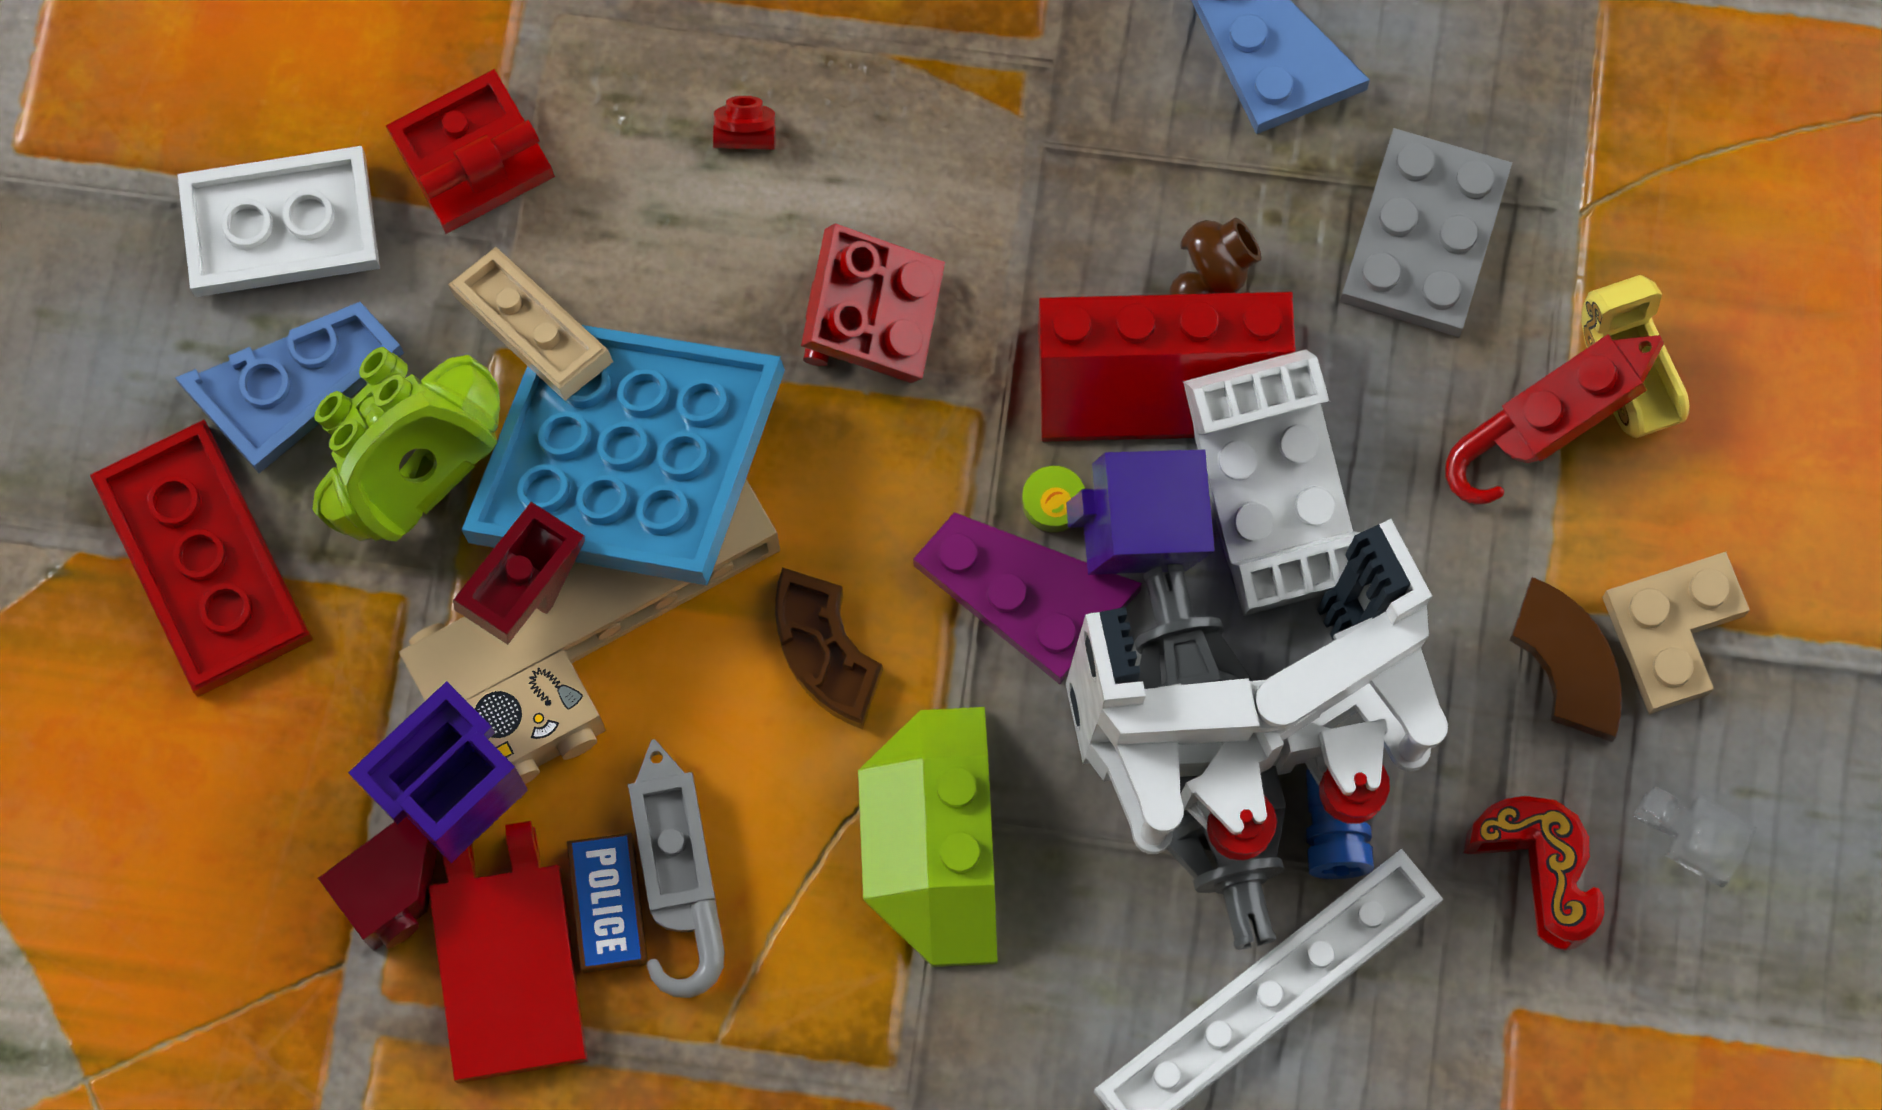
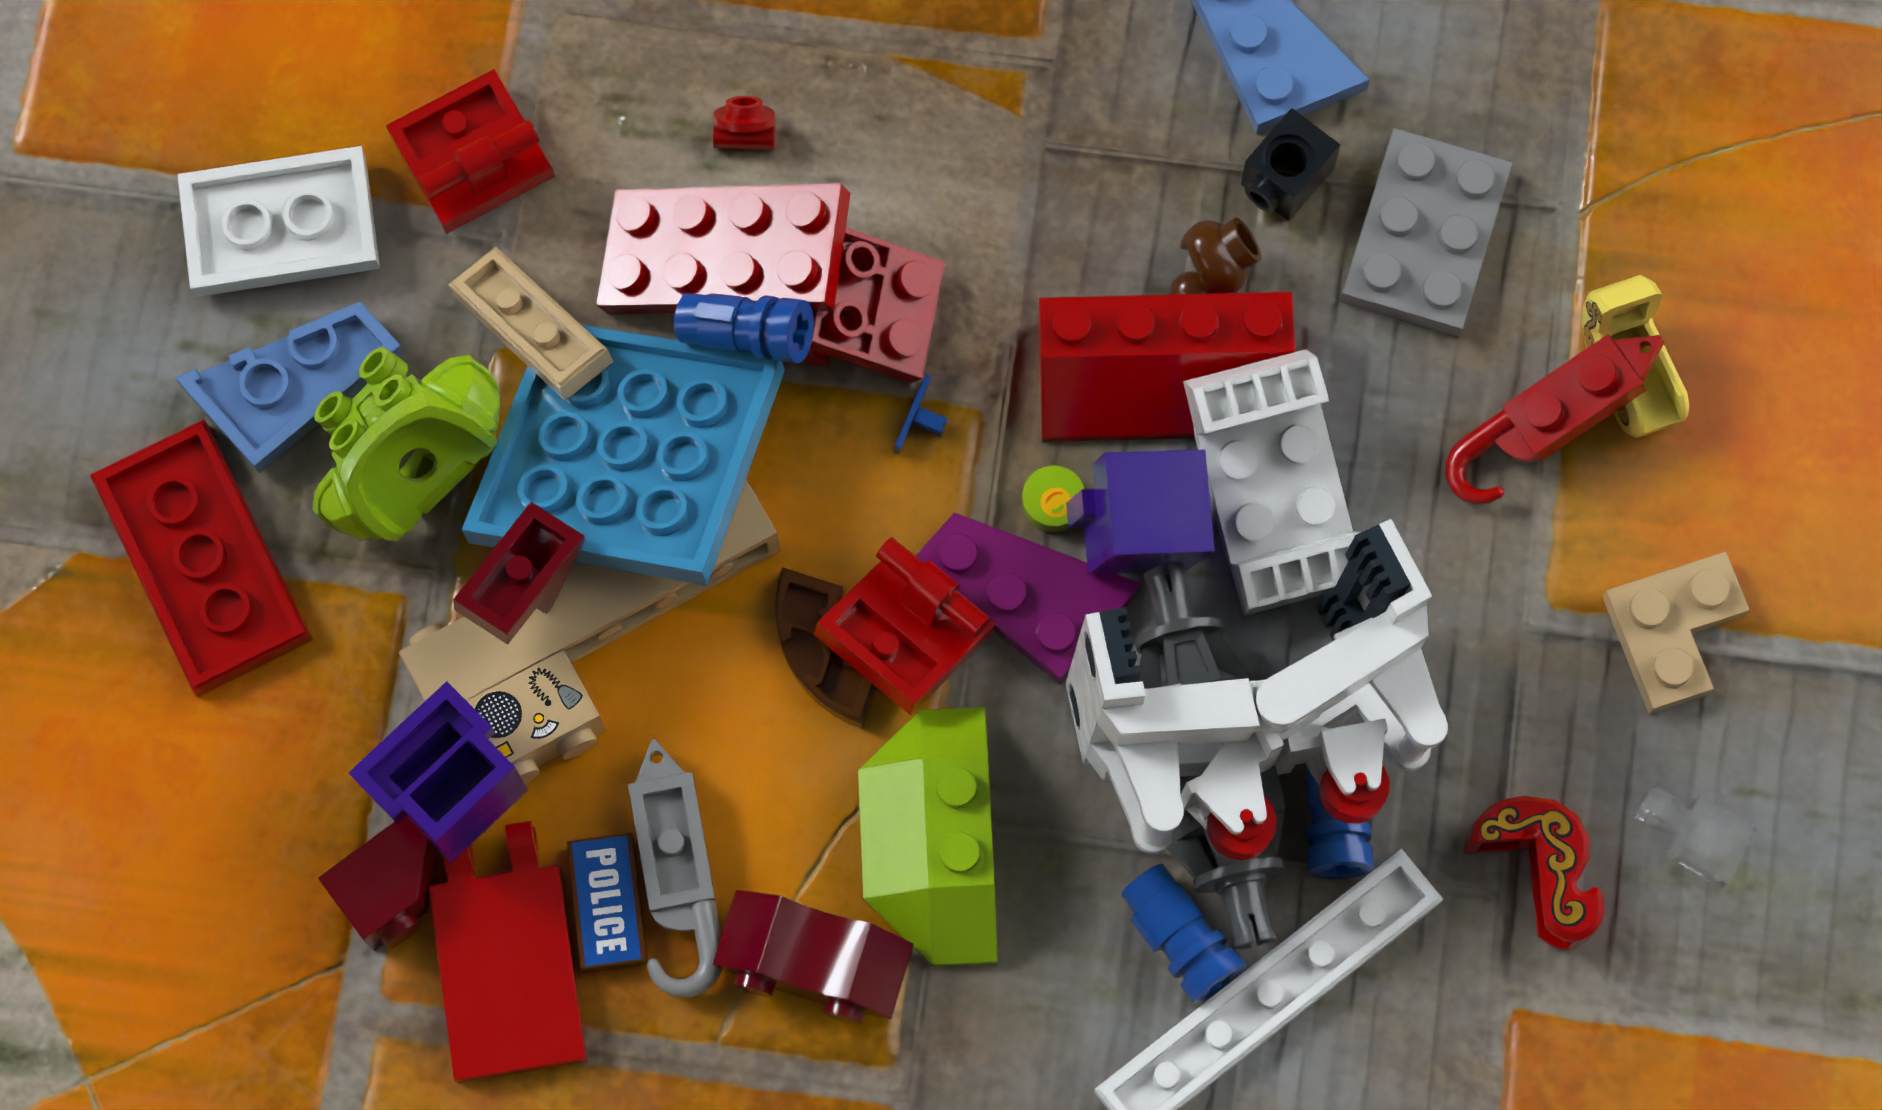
reddish brown tile [1509,577,1622,742] -> none
none -> plate [597,183,851,314]
none -> blue axle [674,293,814,364]
none -> dark red brick [712,890,914,1025]
none -> red plate [813,537,996,716]
none -> blue piece [893,374,948,454]
none -> blue axle [1121,864,1247,1004]
none -> black brick [1241,108,1341,221]

